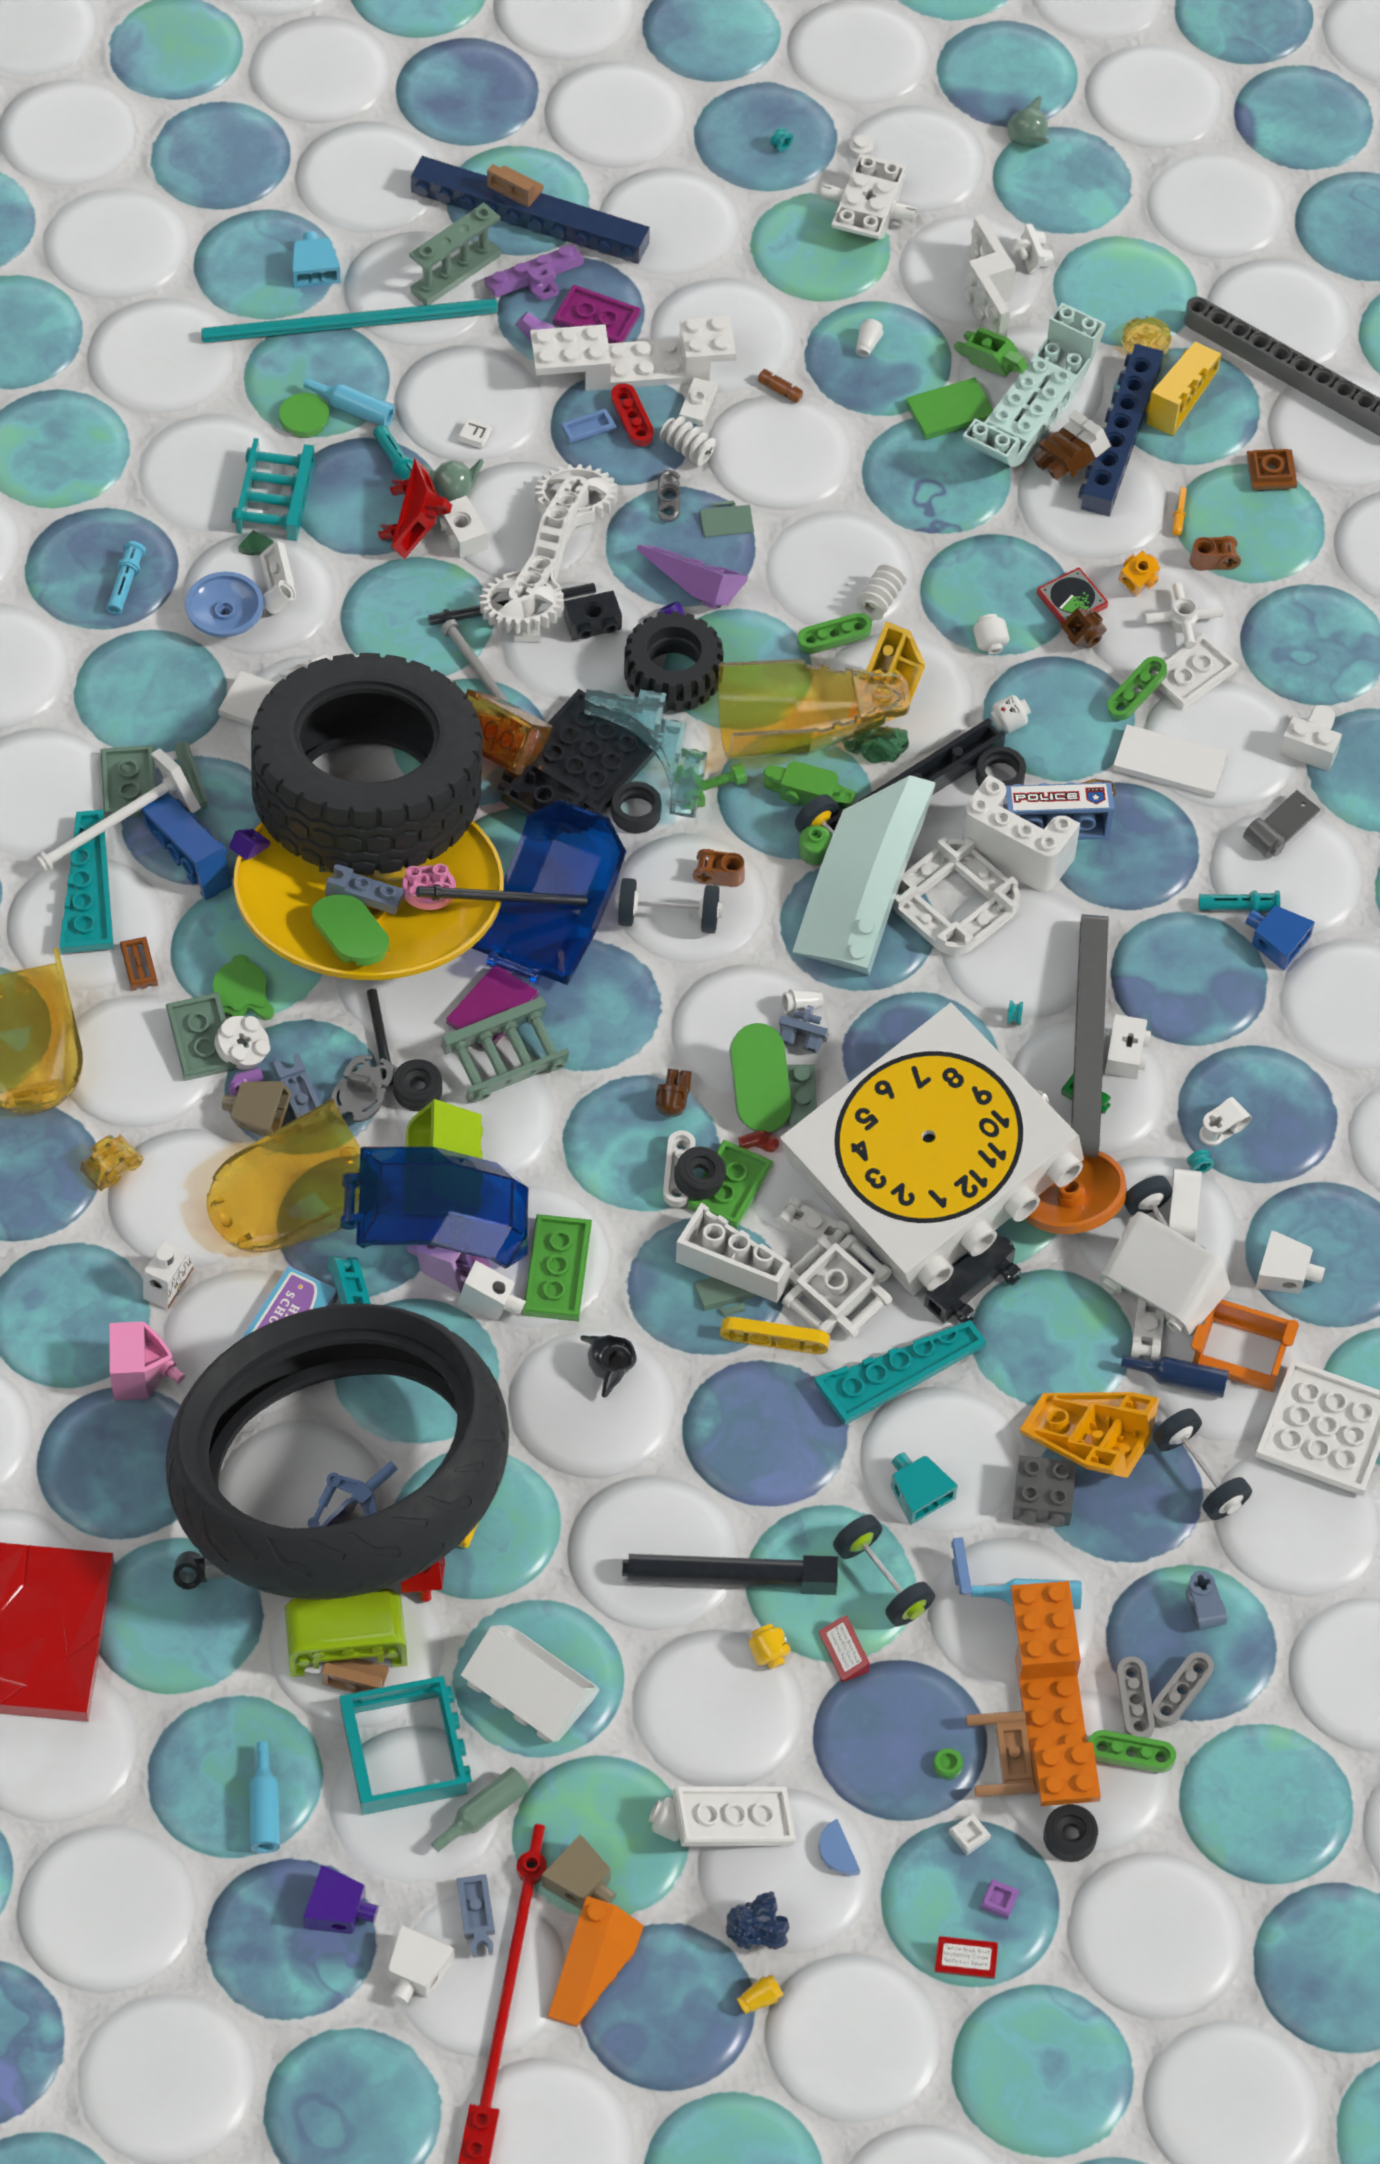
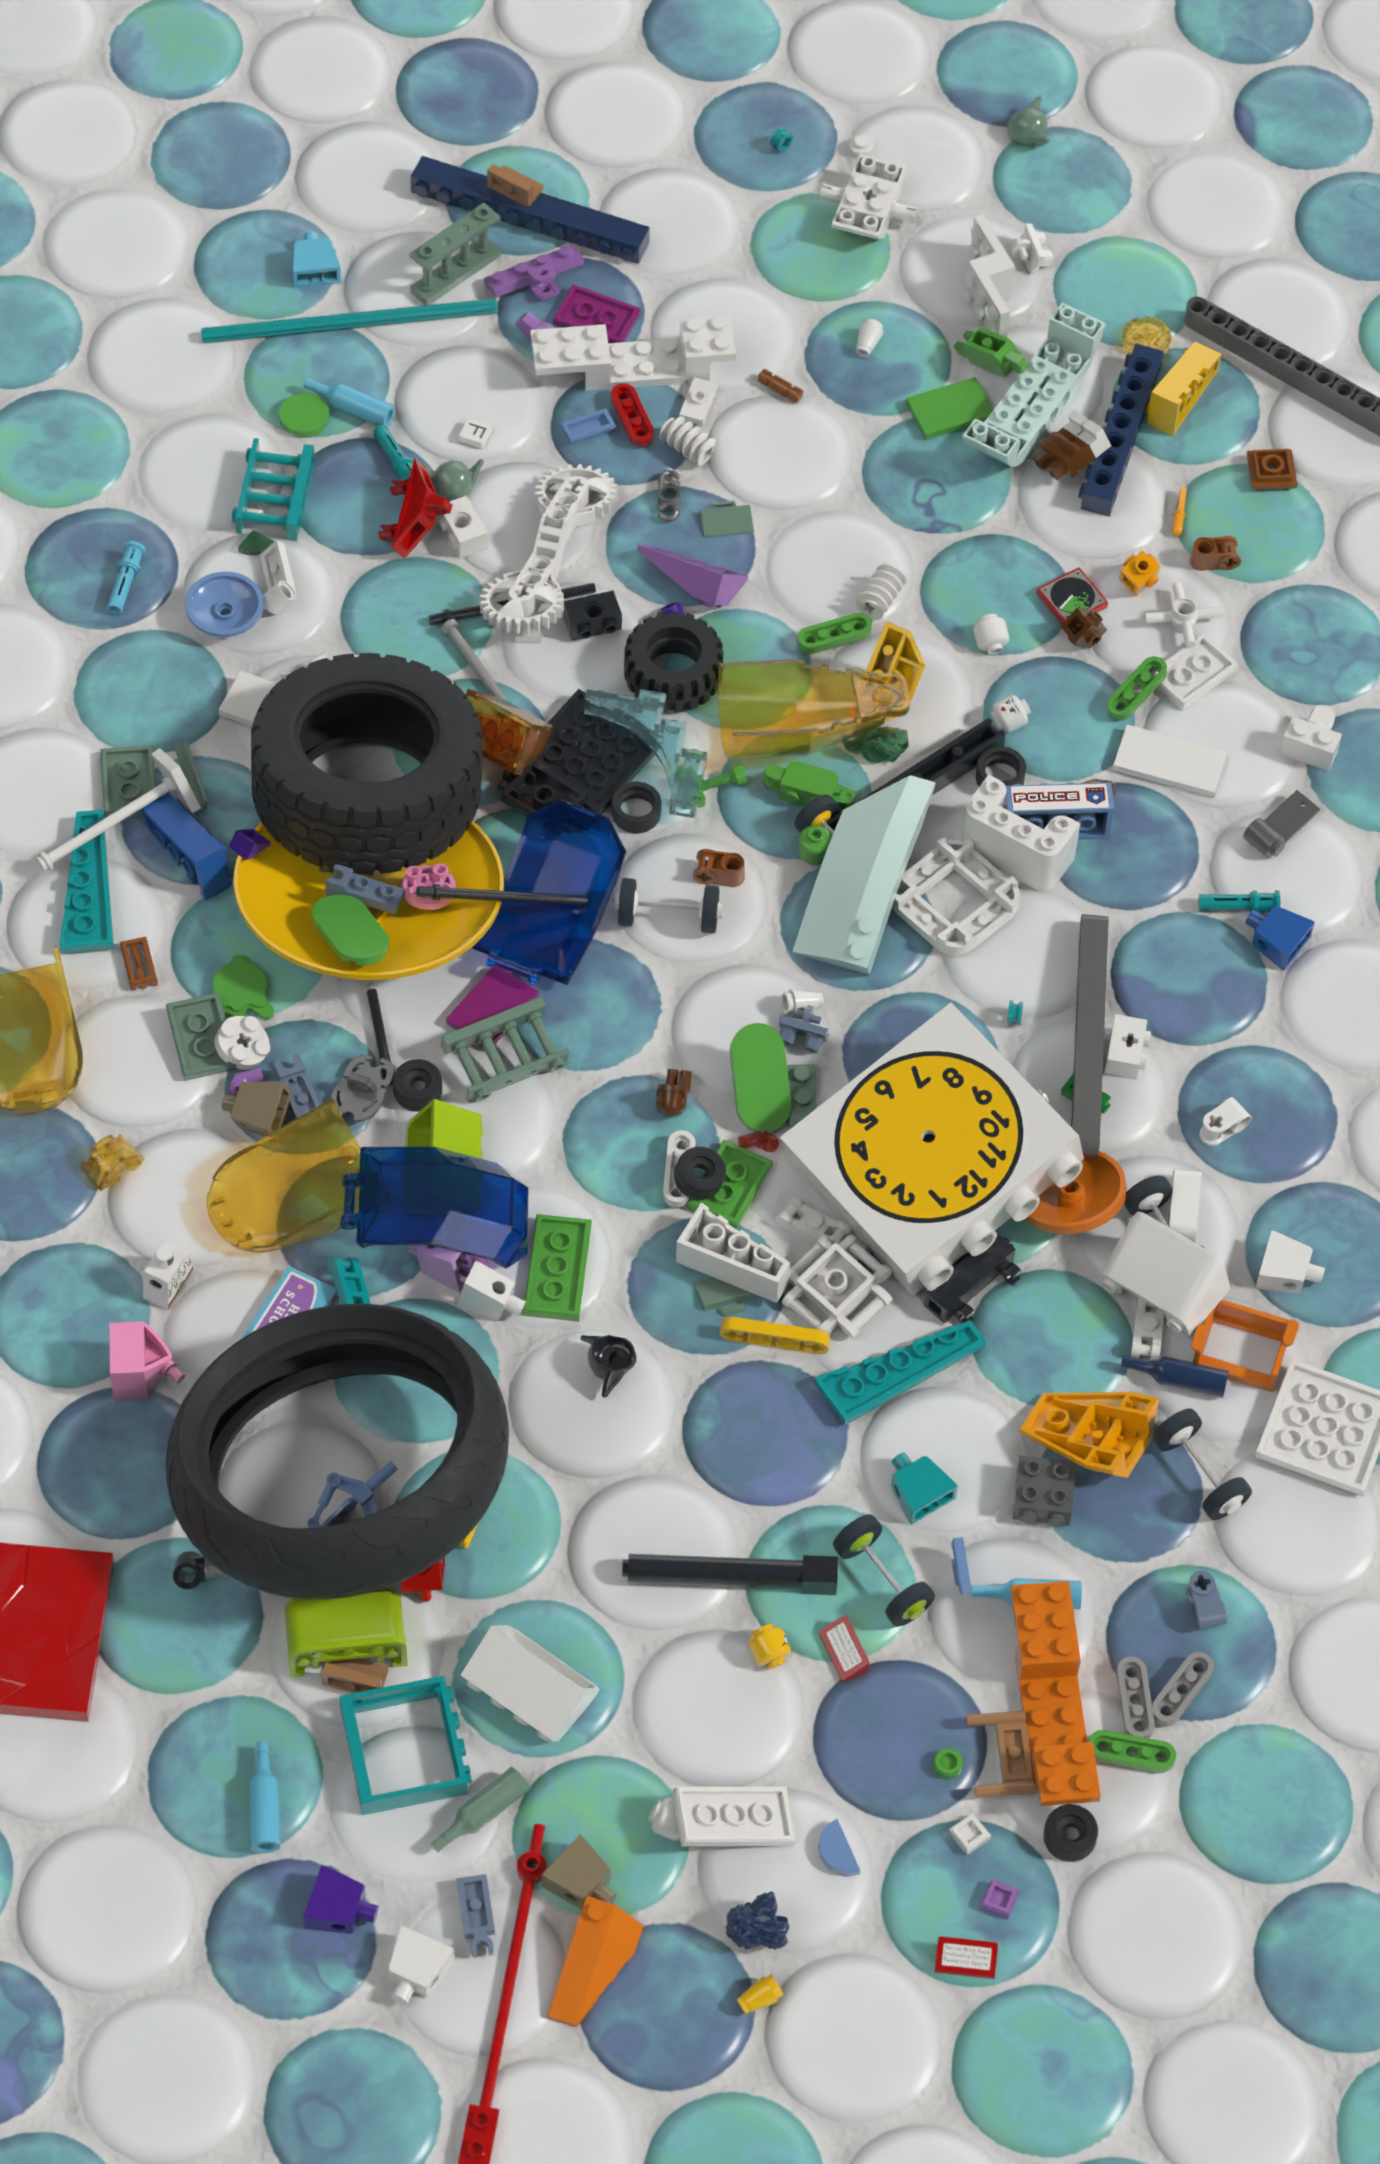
teal bush [1186,1149,1215,1174] -> none

